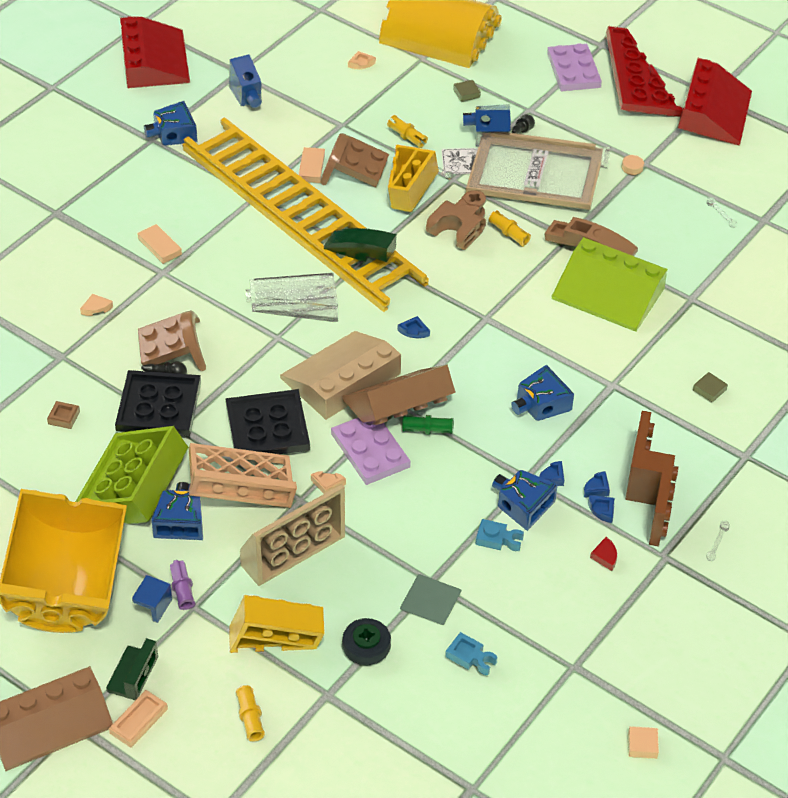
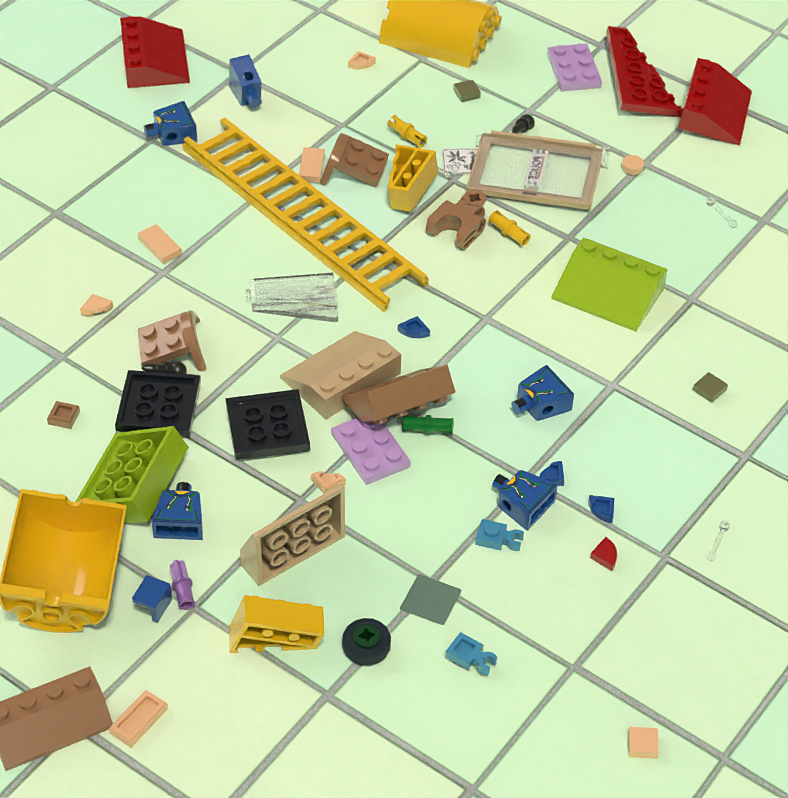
dark green panel [106,638,159,700] -> none
light nougat fence [189,443,297,508] -> none
yellow pin [236,685,265,741] -> none
dark green slope [324,228,397,262] -> none
blue torso [463,104,511,132] -> none
medium nougat slope [544,217,638,256] -> none
blue tile [584,471,610,498] -> none
dark orange bracket [625,410,679,547] -> none

